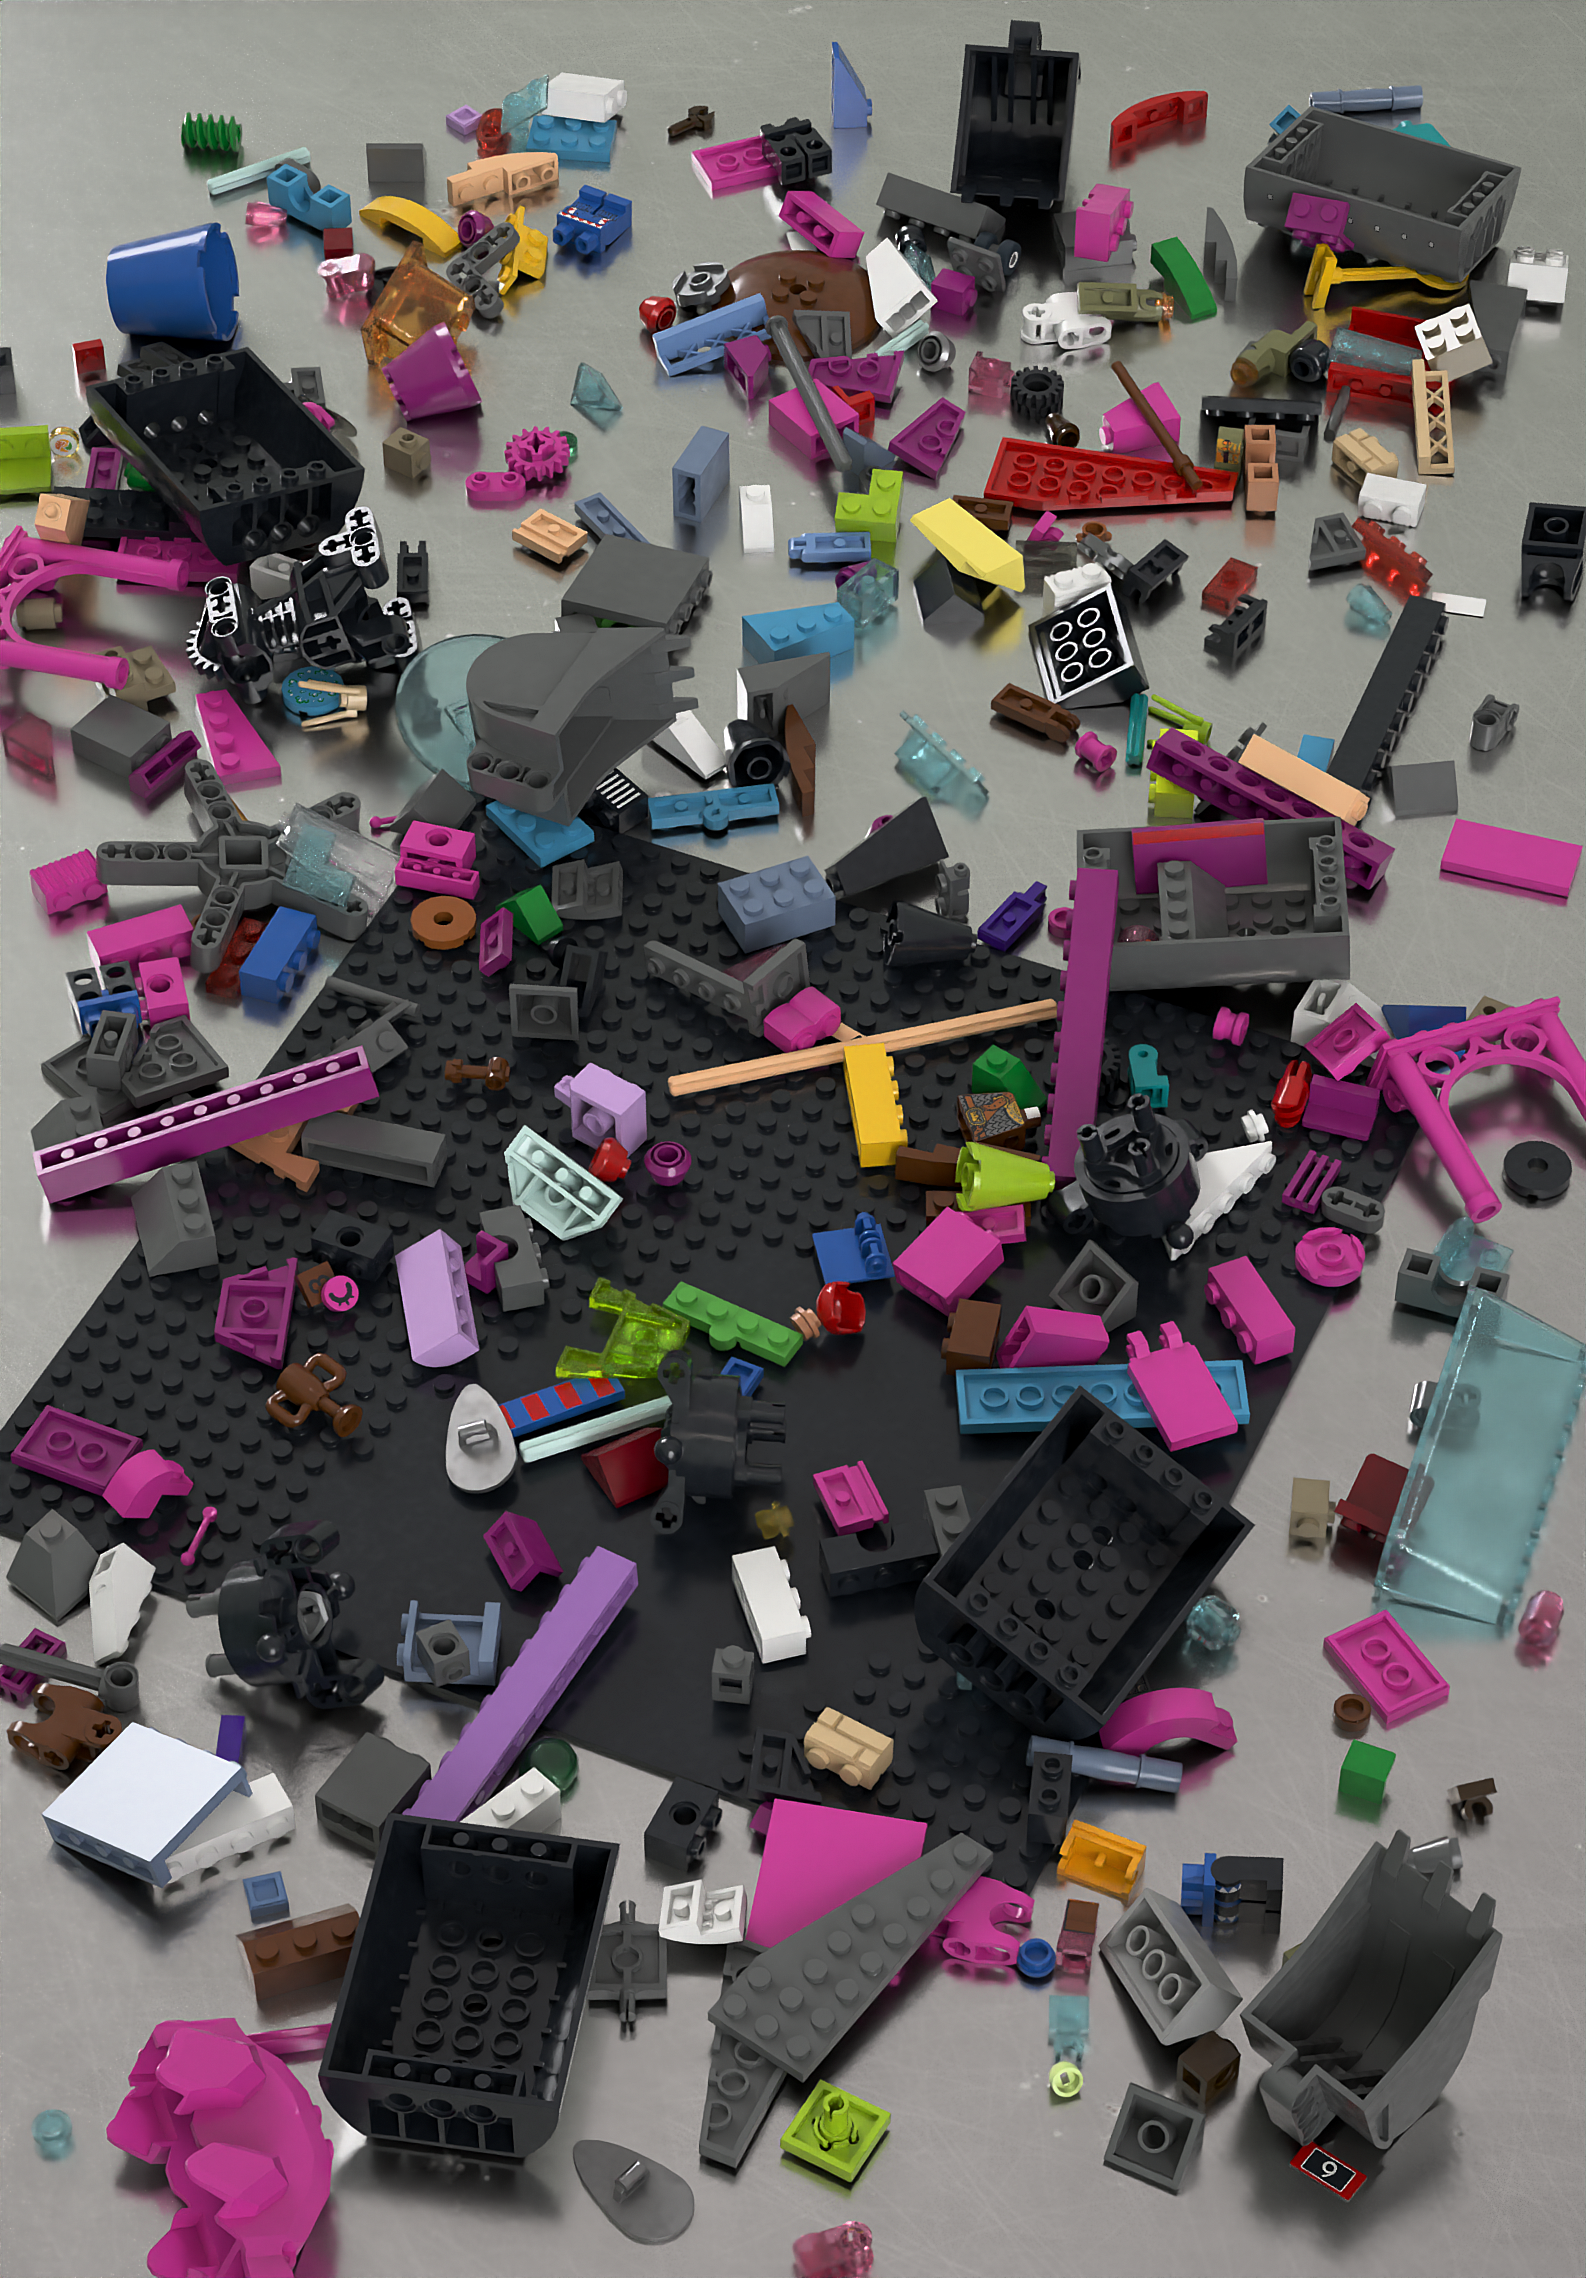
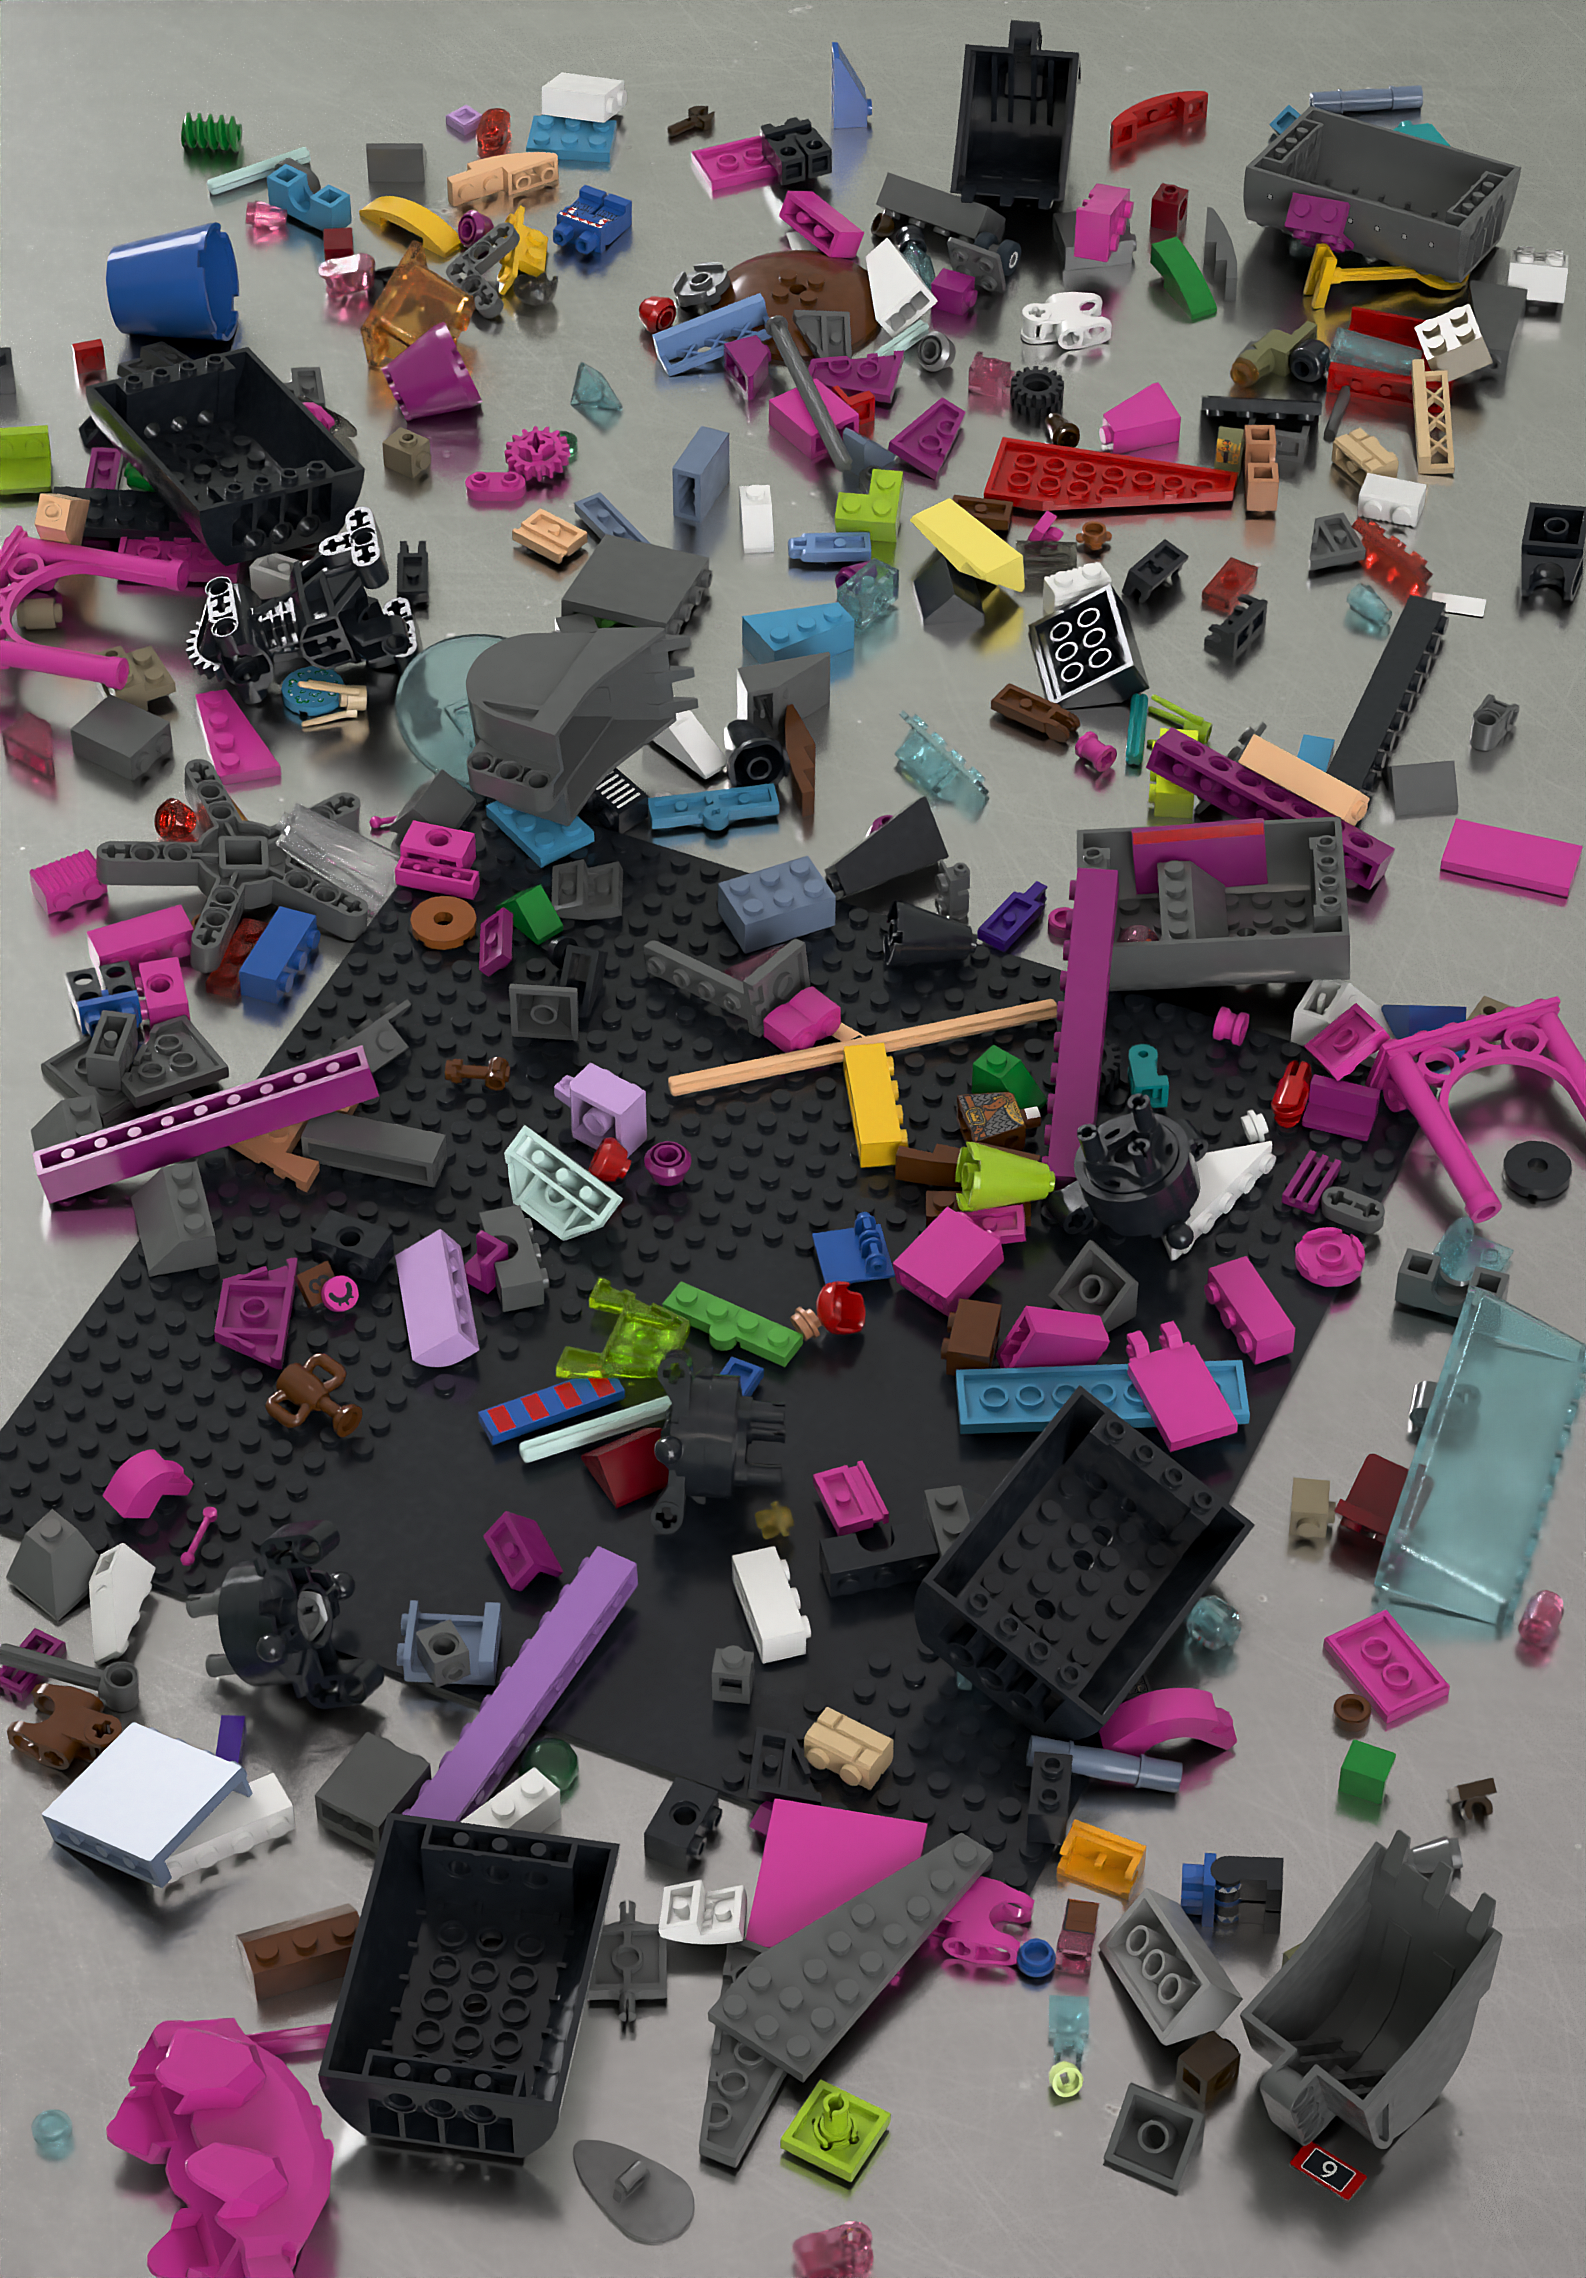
magenta tile [11,1405,143,1496] -> none
tile [49,427,79,457] -> none
magenta piece [128,730,202,798] -> none
medium blue tile [242,1871,289,1918] -> none
clear light blue plate [282,823,357,908] -> none
dark grey bar [325,976,420,1017] -> none
shield [446,1384,518,1493] -> none
clear light blue hinge [501,74,549,141] -> none
olive plate [1077,282,1174,322] -> none
dark grey plate [1077,533,1134,583] -> none
reddish brown bar [1111,361,1202,490] -> none
none -> clear red cone [154,798,196,842]
none -> clear smoke hair [513,273,558,307]
none -> dark brown hinge [871,213,895,238]
none -> dark red brick [1150,183,1189,233]

